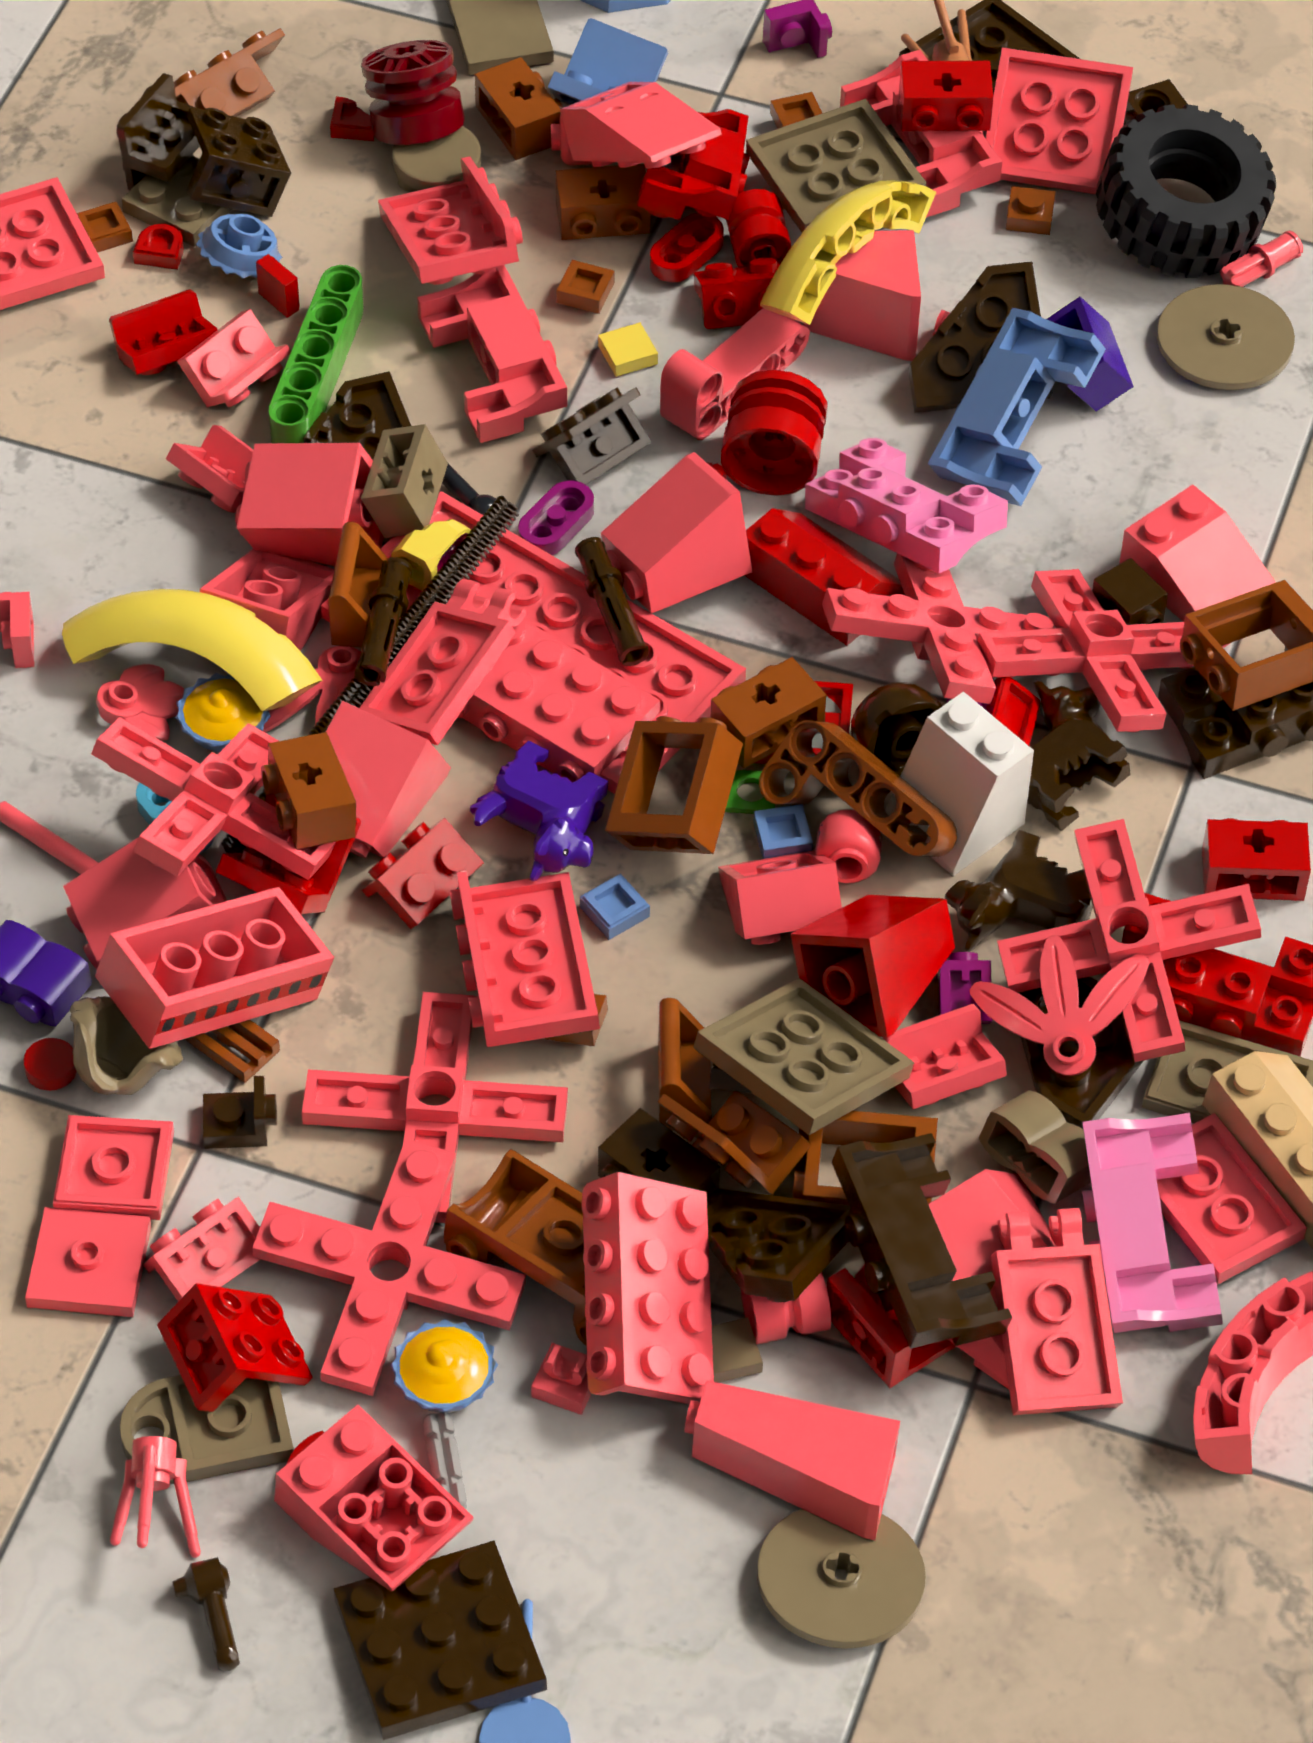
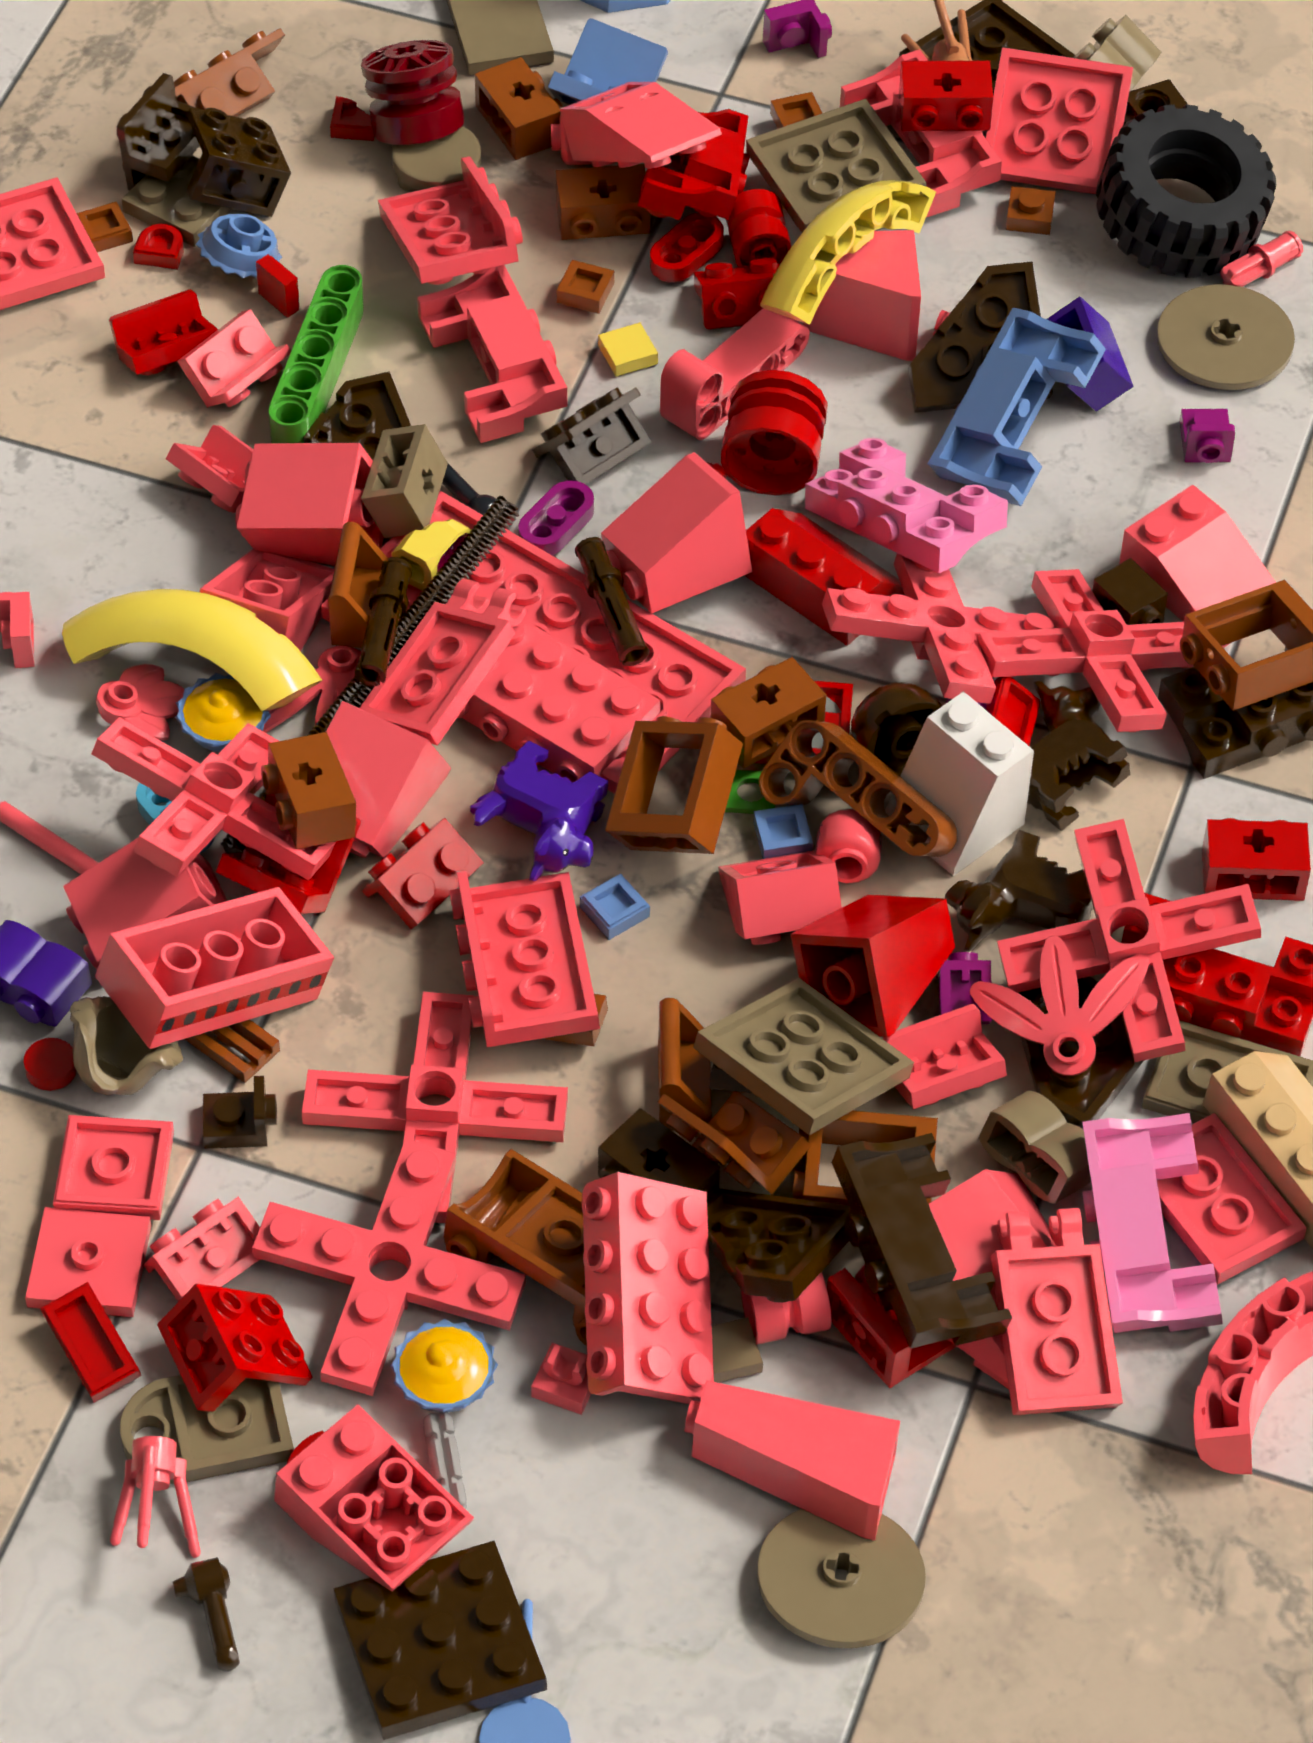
none -> red tile [40,1282,142,1403]
none -> brick [1073,15,1162,91]
none -> magenta bracket [1179,409,1236,463]

